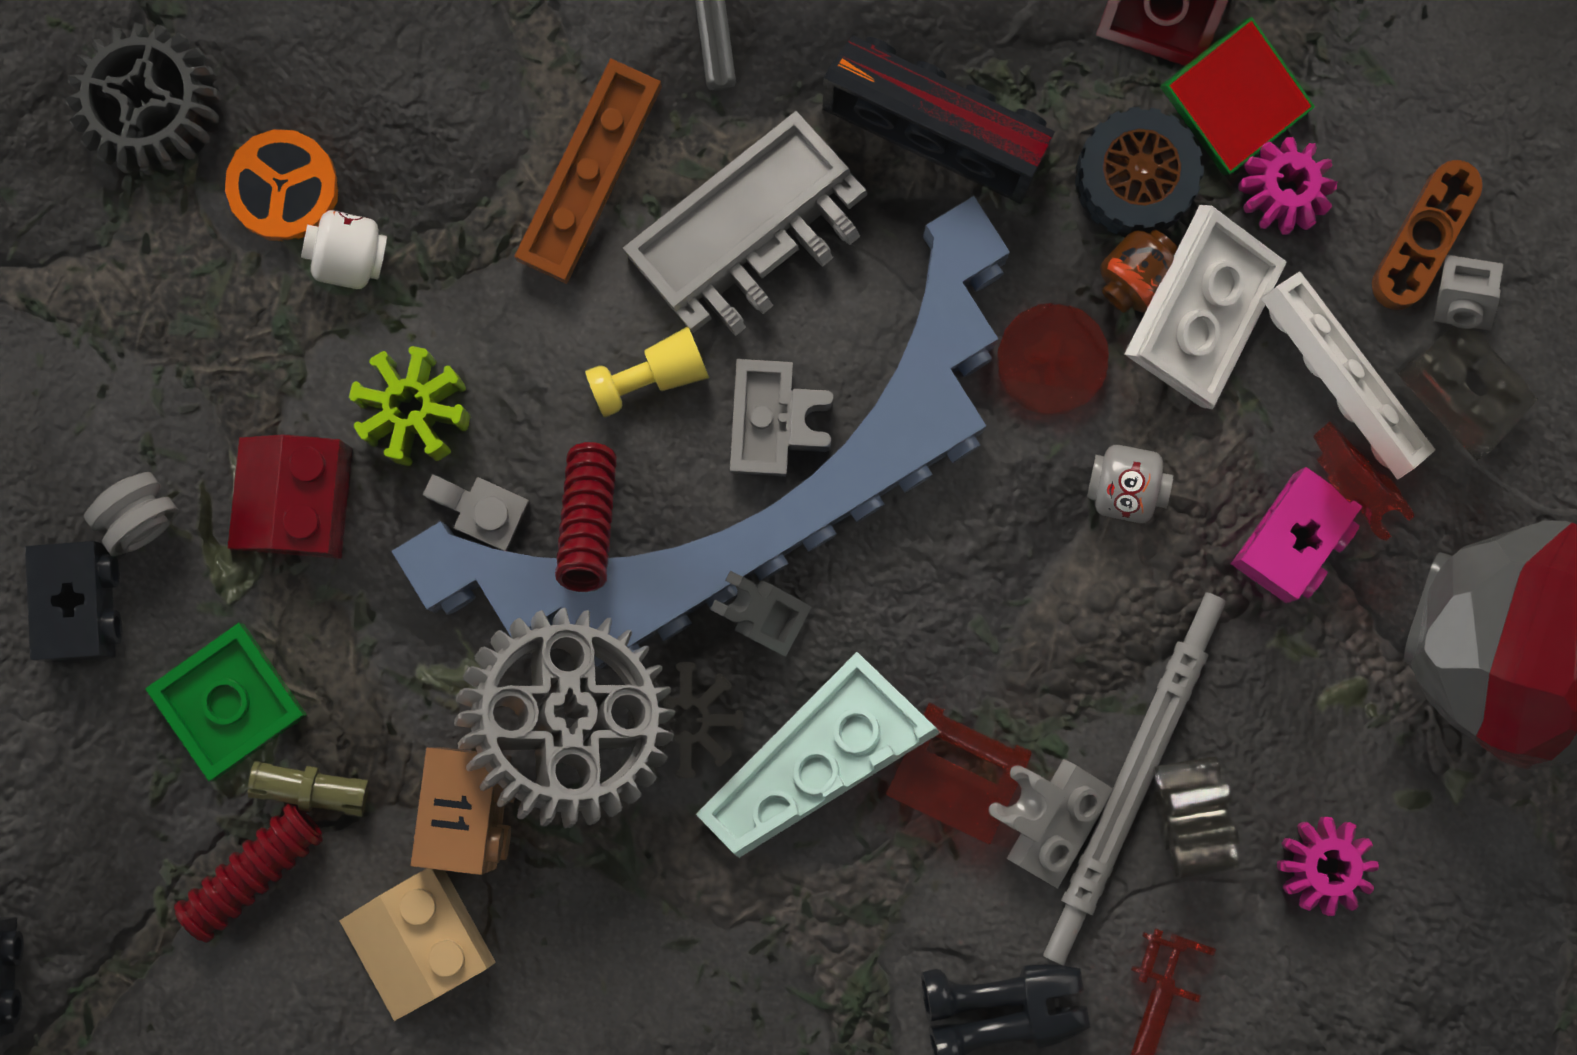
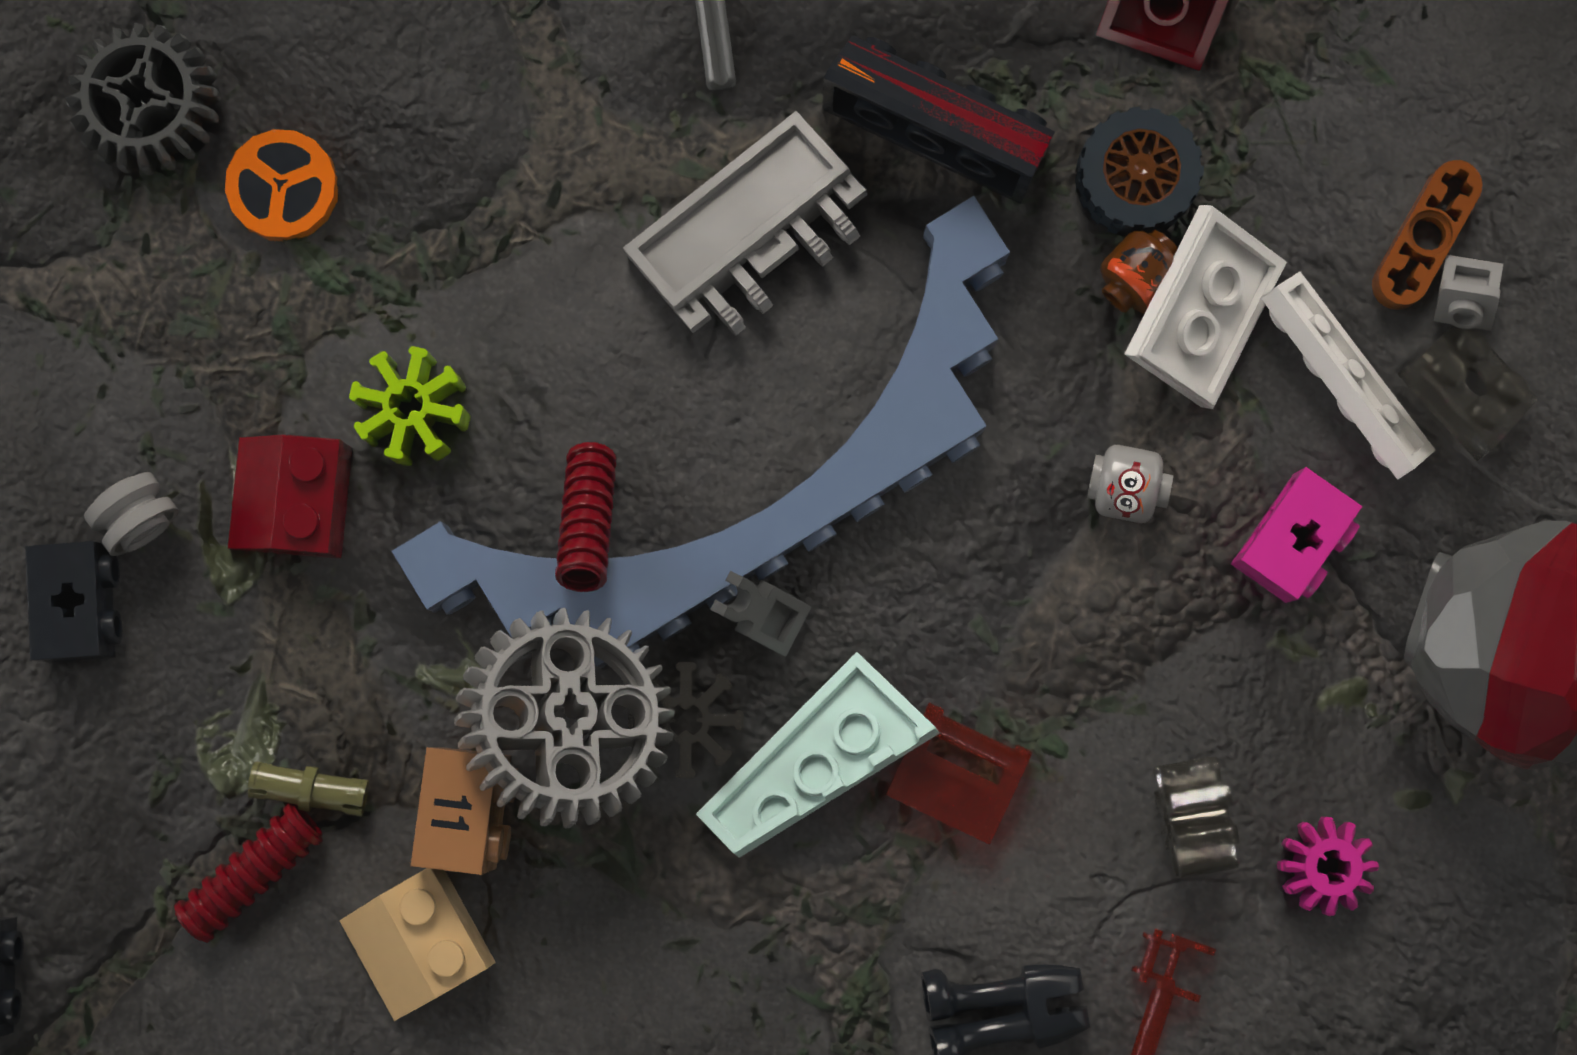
green tile [145,623,307,782] -> none
white head [301,210,387,289] -> none
light grey plate [423,474,530,551] -> none
dark orange plate [514,58,662,284] -> none
light yellow piece [585,326,709,418] -> none
light grey plate [730,359,833,477] -> none
light grey plate [989,759,1113,889] -> none
clear red tile [997,303,1109,415] -> none
light grey axle [1043,592,1226,966] -> none
red tile [1160,17,1315,176] -> none
dark pink gear [1239,137,1337,235] -> none
clear red plate [1313,421,1415,541] -> none

